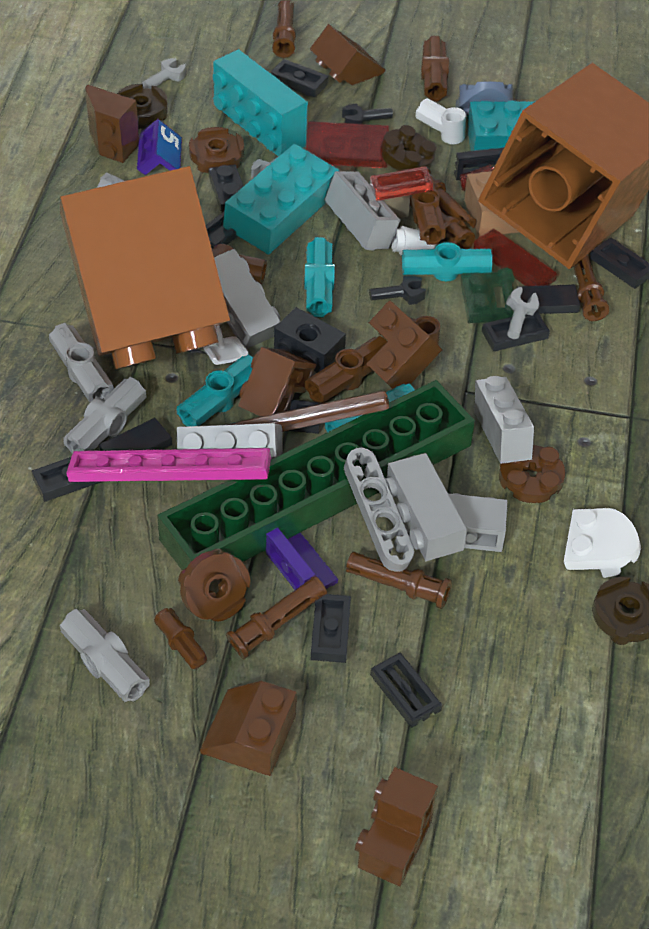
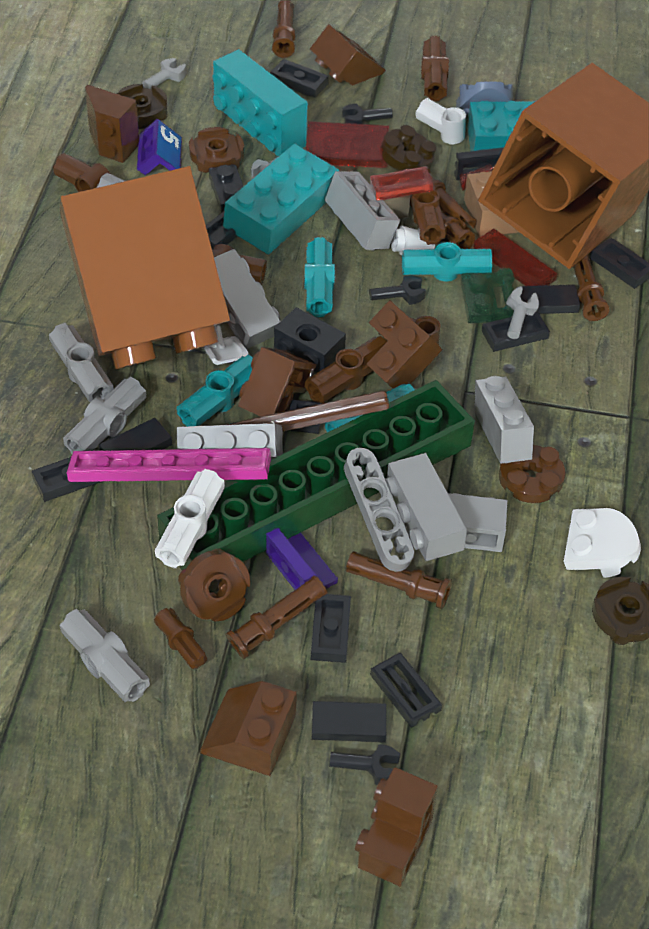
none -> reddish brown piece [53,153,110,192]
none -> white piece [155,469,225,568]
none -> black tile [311,701,386,742]
none -> black bar [329,744,400,785]

